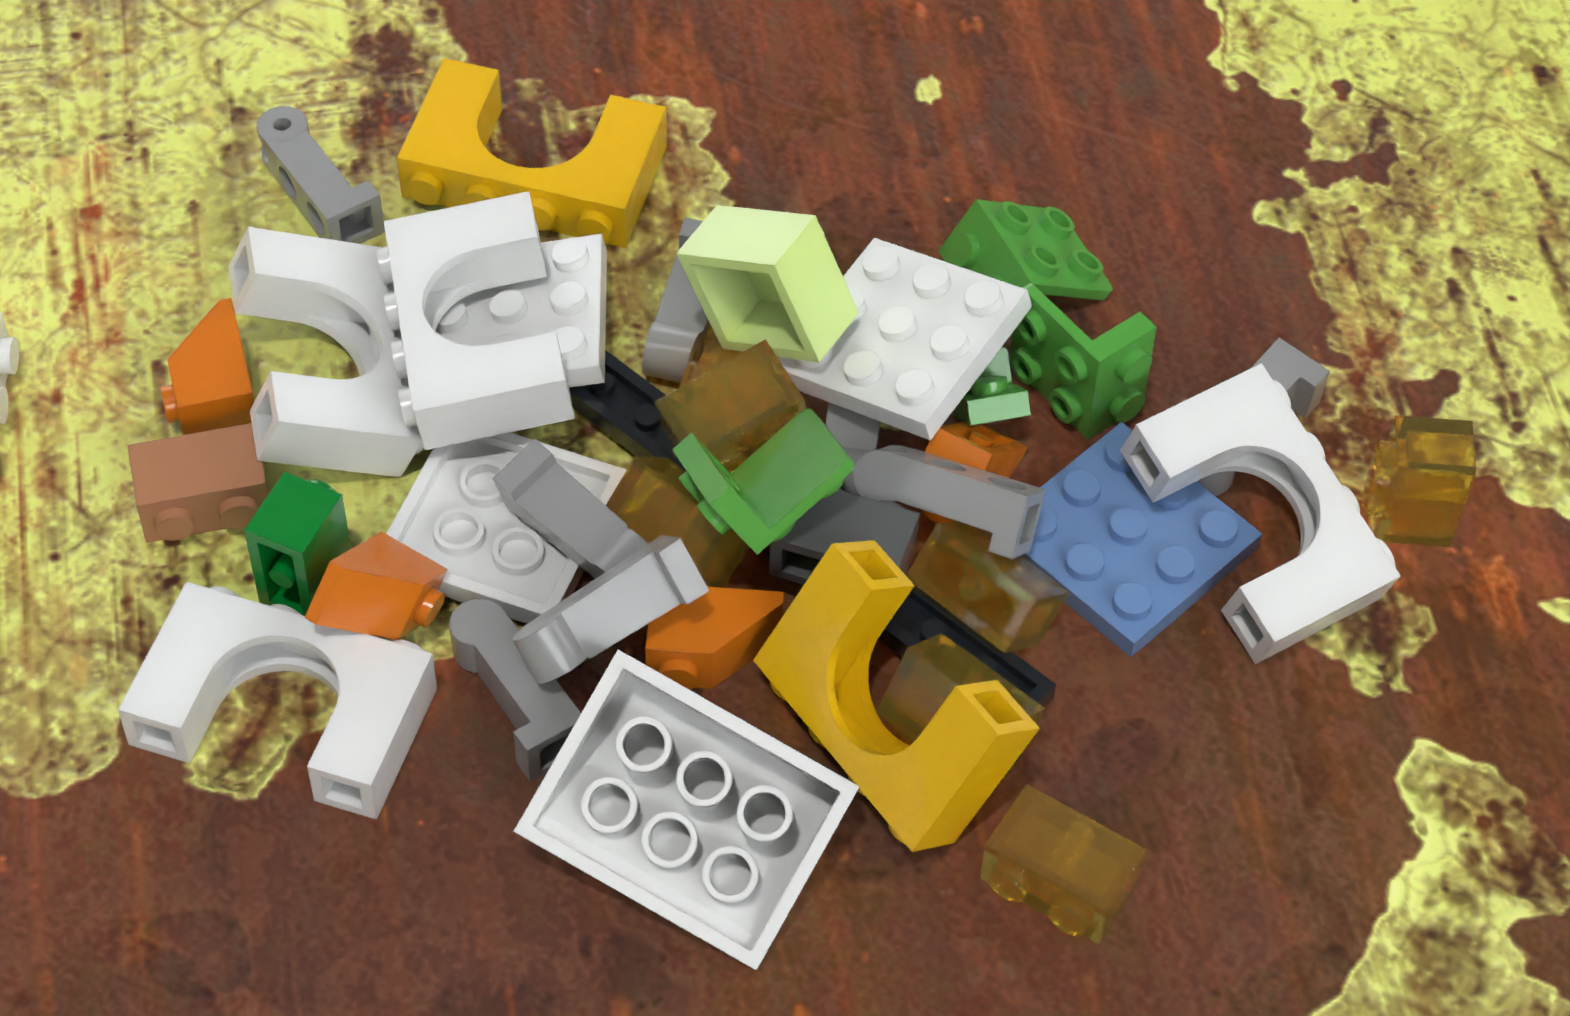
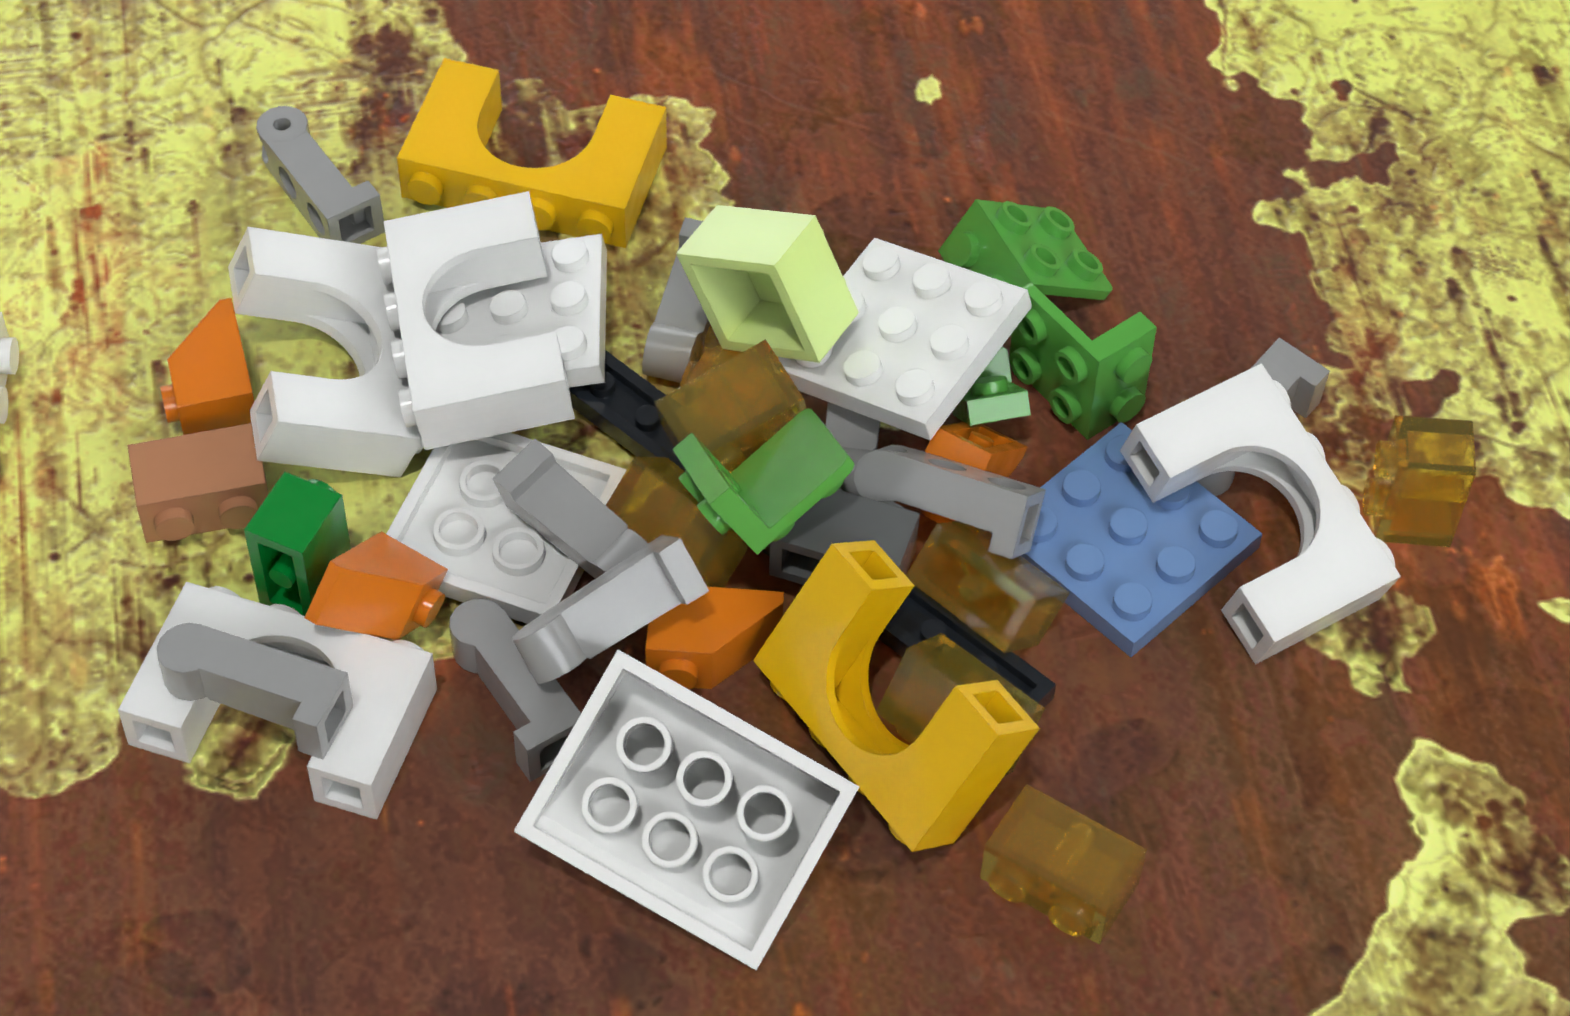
none -> light grey leg [156,623,353,760]

